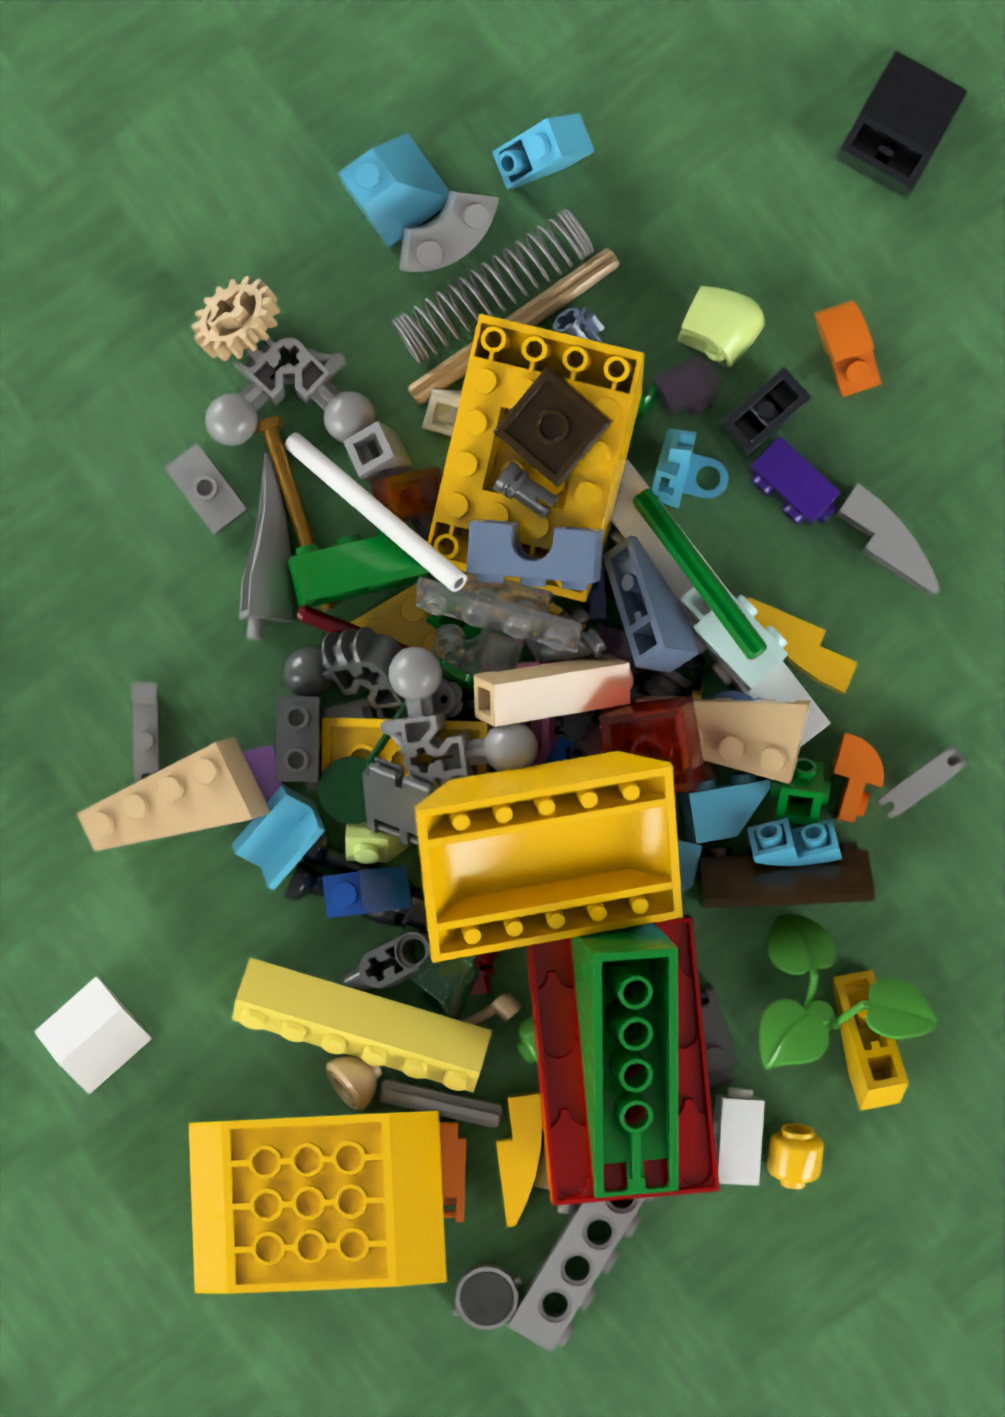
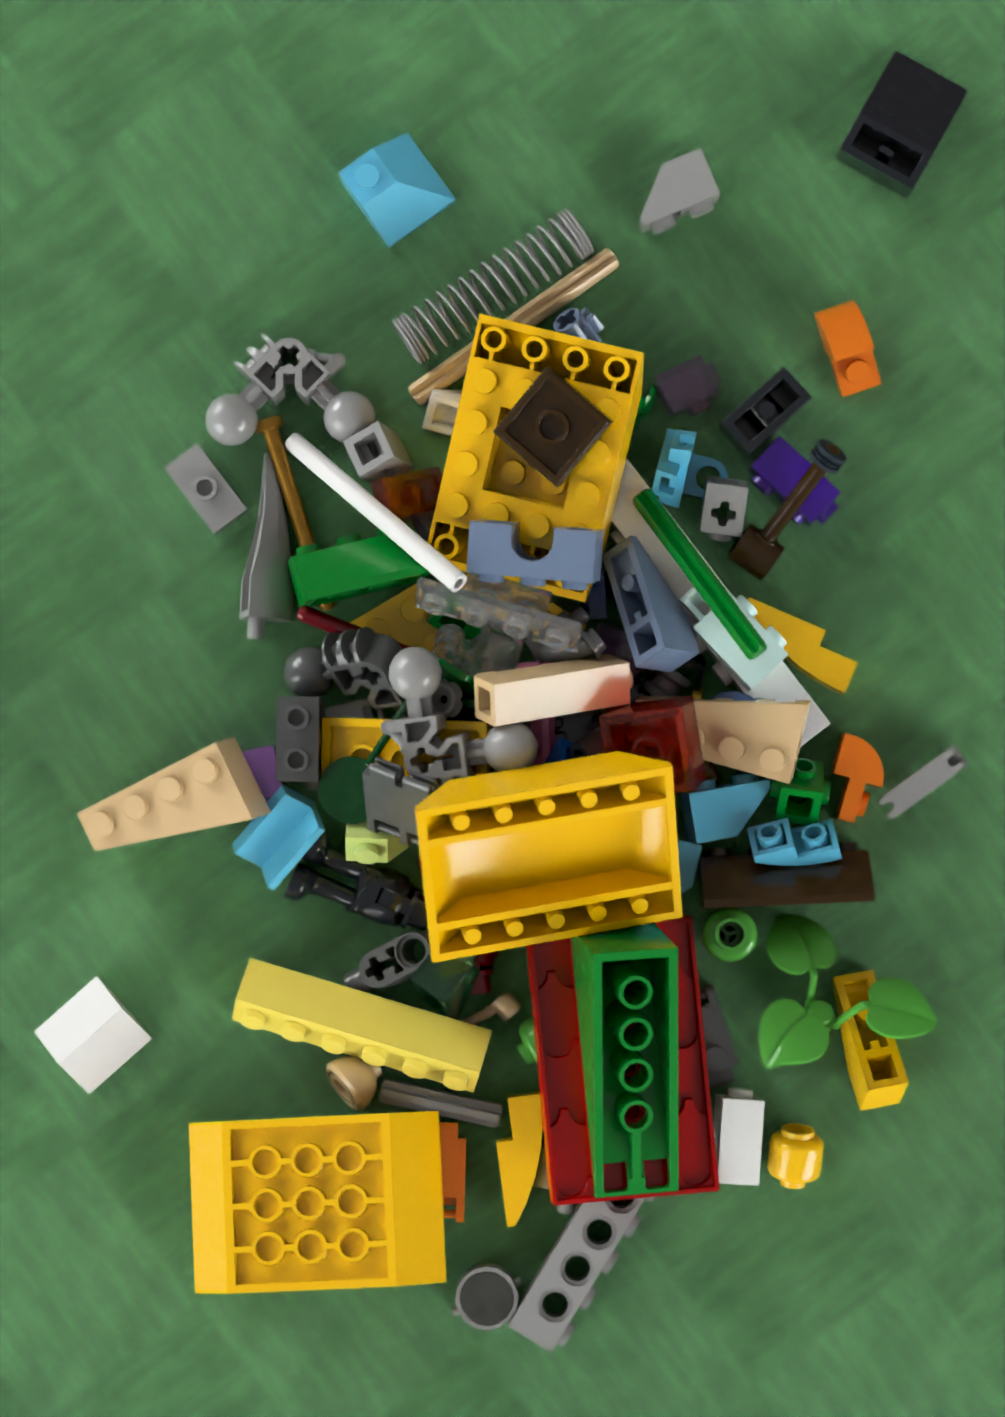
light grey piece [131,682,160,783] -> none
tan gear [192,276,280,361] -> none
blue slope [322,866,413,918] -> none
light grey brick [399,191,499,272] -> none
medium azure slope [492,113,595,190] -> none
dark grey pin [493,461,559,520] -> none
yellowish green piece [678,286,765,367] -> none
light grey slope [836,483,940,598] -> none
none -> light grey slope [638,148,720,234]
none -> light grey brick [699,475,749,542]
none -> bright green head [701,907,758,962]
none -> dark brown piece [727,439,847,581]

